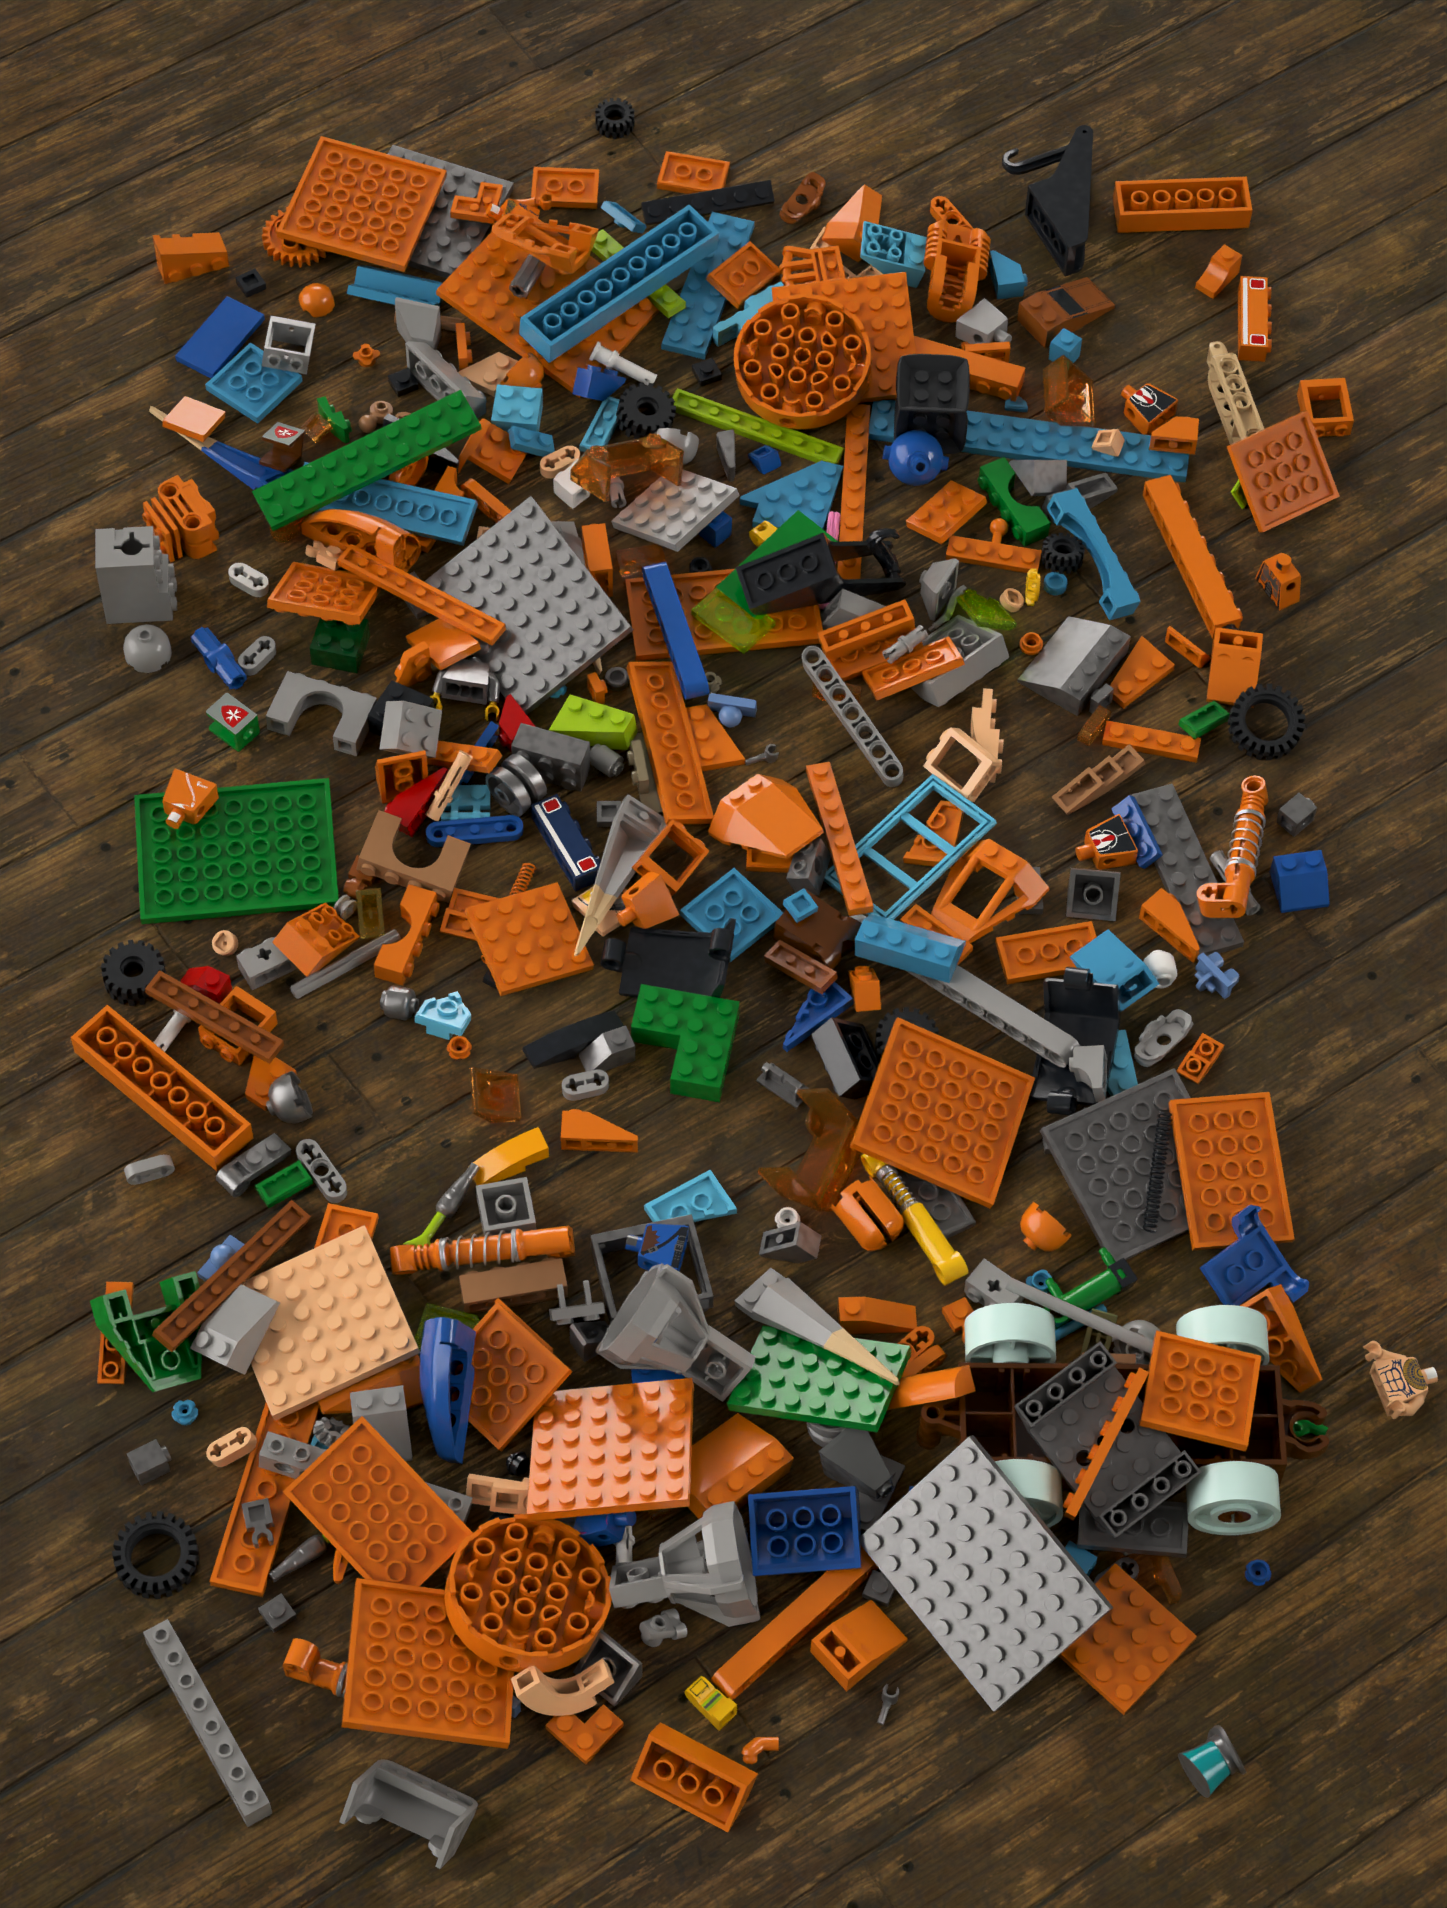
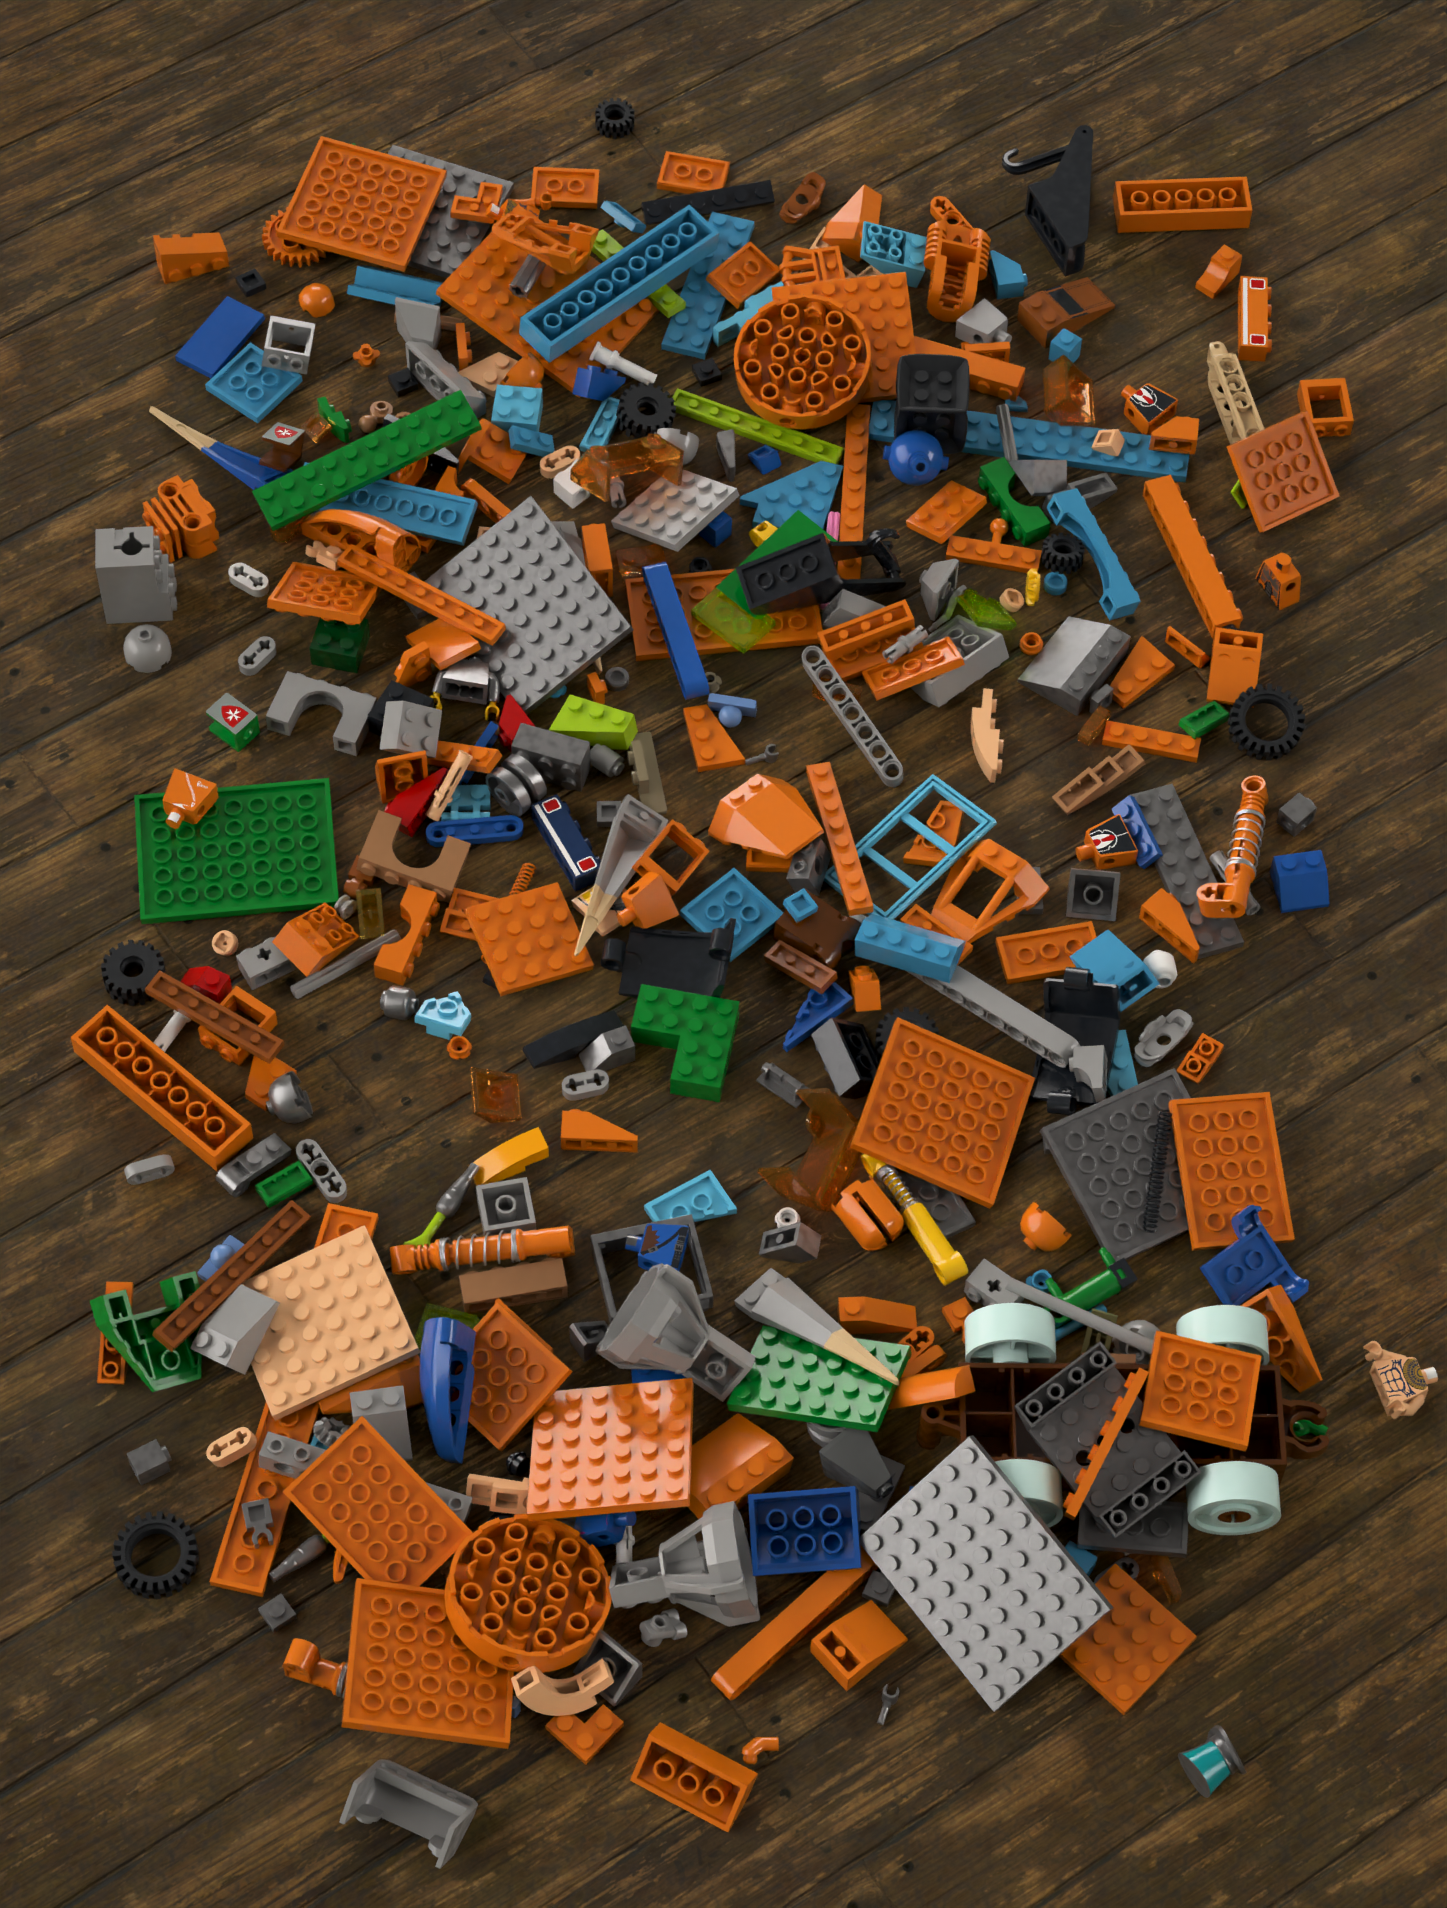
light grey brick [143,1619,272,1827] -> none
tile [163,396,225,442] -> none
dark azure plate [172,1400,198,1425] -> none
blue piece [191,627,247,690] -> none
light grey plate [549,1280,605,1325] -> none
orange plate [626,662,714,825] -> none
yellow leg [684,1676,737,1731] -> none
light nougat window [923,727,1002,802] -> none
medium blue hips [1195,952,1240,999] -> none
blue plate [1245,1560,1271,1586] -> none
none -> light grey axle [996,404,1018,469]

